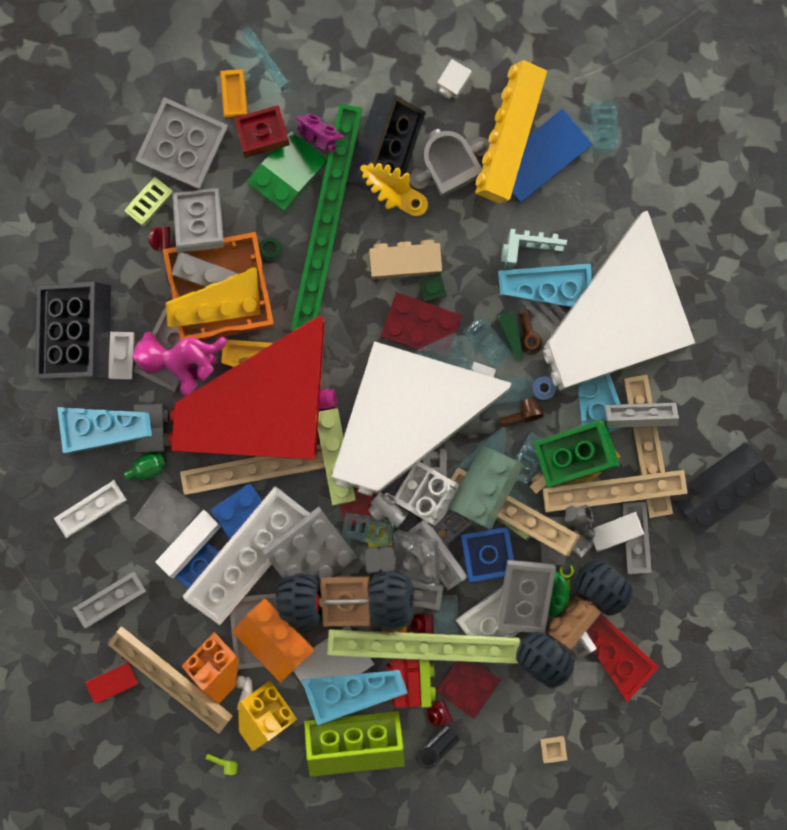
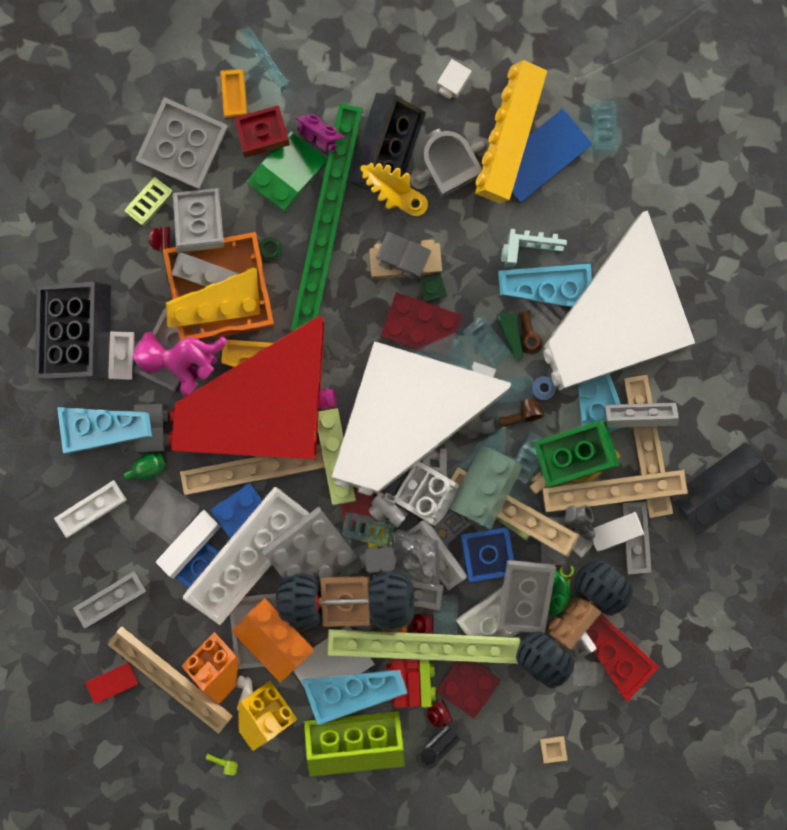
none -> dark grey brick [376,232,431,280]

